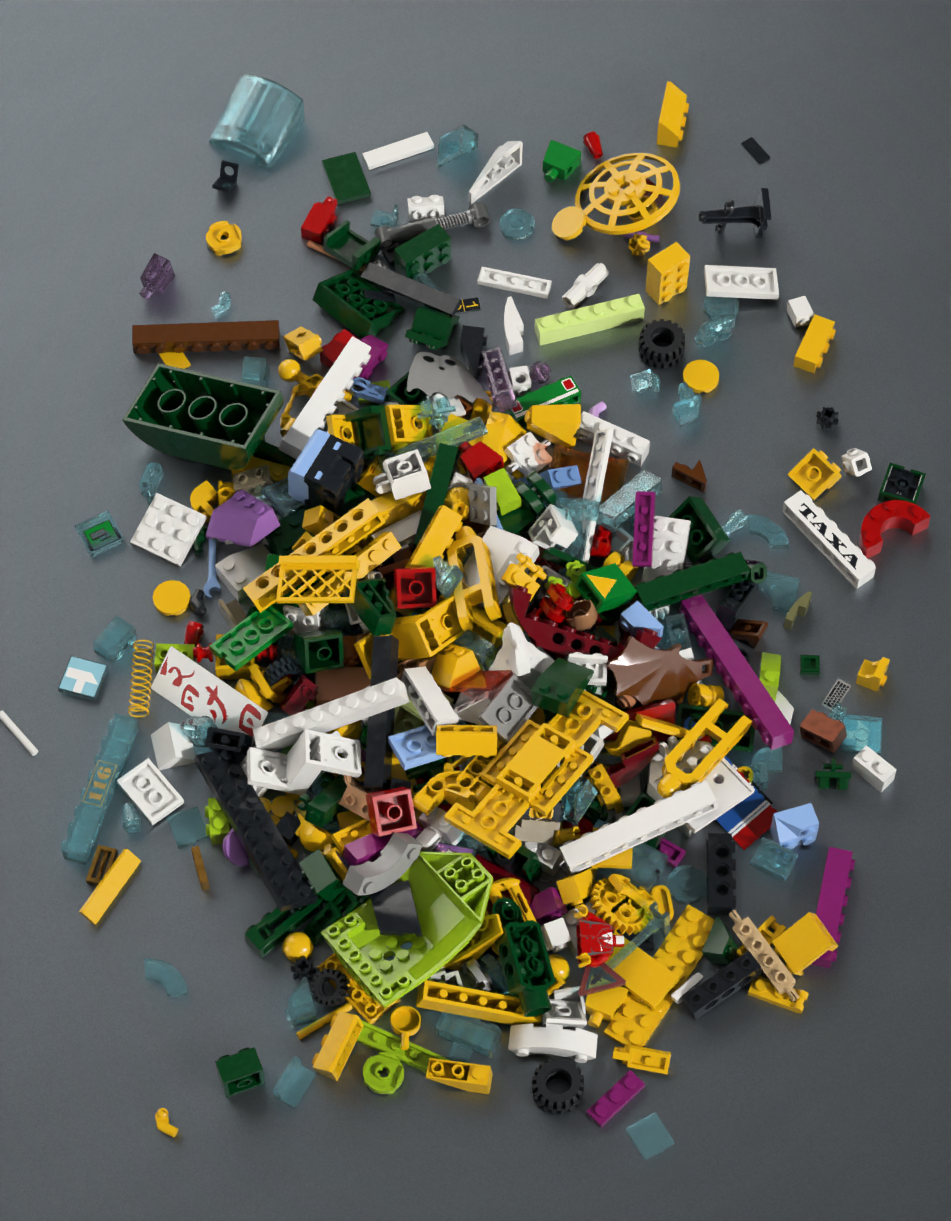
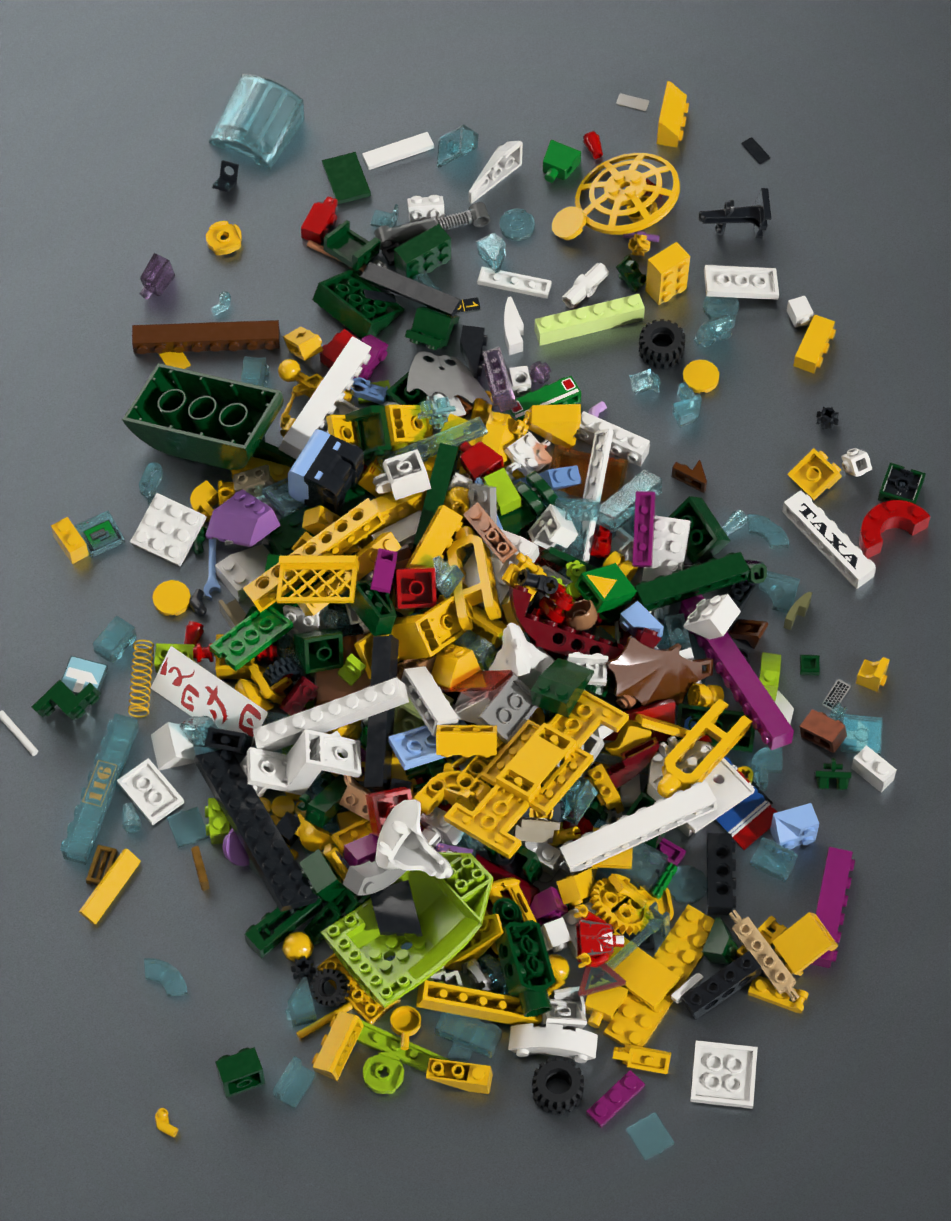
none -> dark green bracket [31,680,101,720]
none -> yellow brick [51,517,89,564]
none -> lime bracket [337,653,366,686]
none -> magenta slope [370,548,398,593]
none -> white animal [375,799,453,879]
none -> nougat slope [463,502,518,563]
none -> clear light blue slope [476,232,506,273]
none -> yellow plate [512,418,528,439]
none -> black connector [517,569,558,594]
none -> white sticker [616,93,649,111]
none -> dark green hips [616,255,646,292]
none -> green axle [651,863,677,899]
none -> white slope [683,594,741,640]
none -> white plate [690,1040,758,1109]

